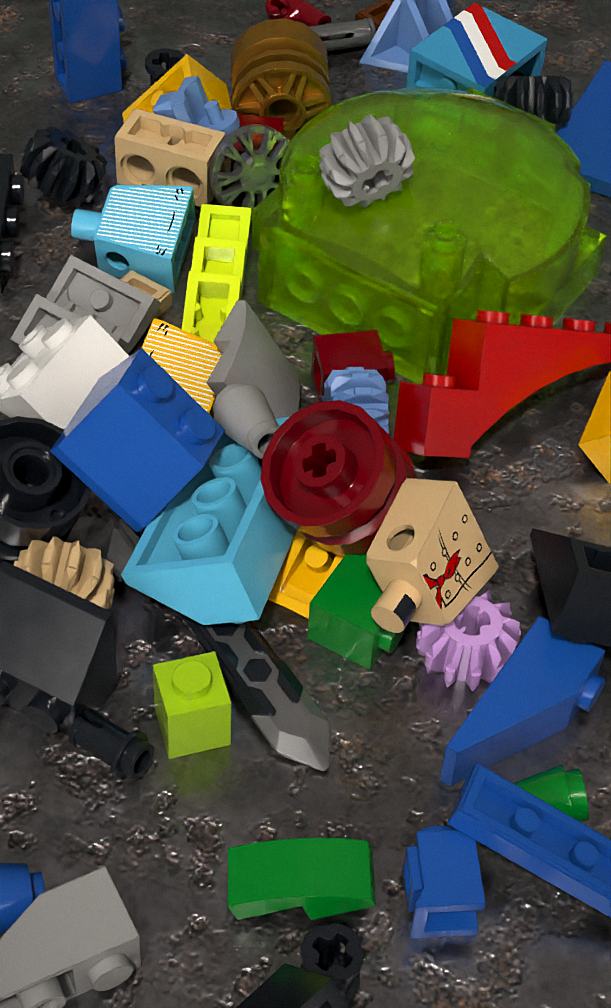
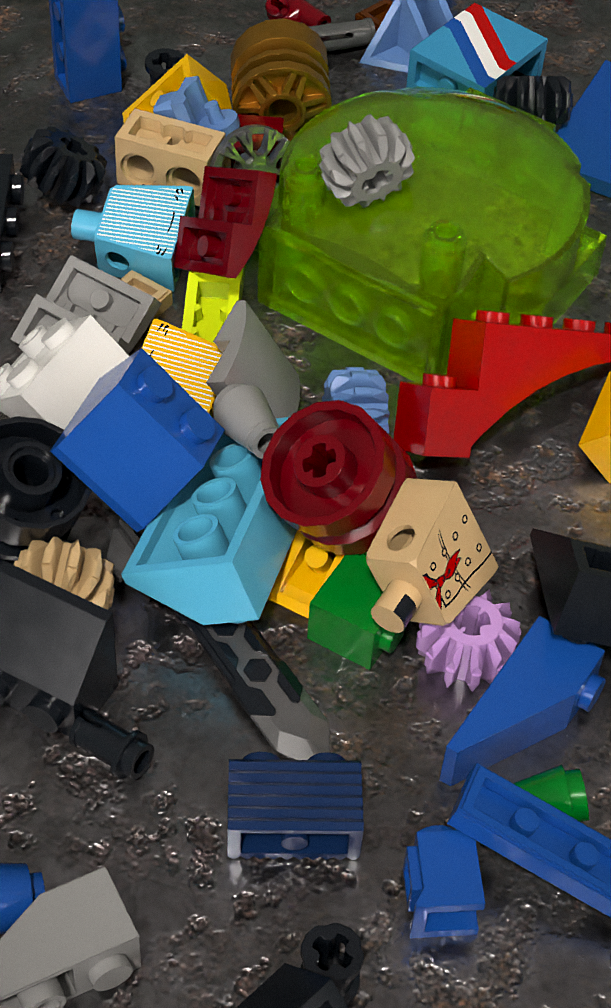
lime brick [153,651,231,759] -> none
green slope [228,838,376,920] -> none
dark red brick [311,329,395,402] -> none
none -> dark red slope [174,166,277,278]
none -> dark blue brick [227,752,364,860]

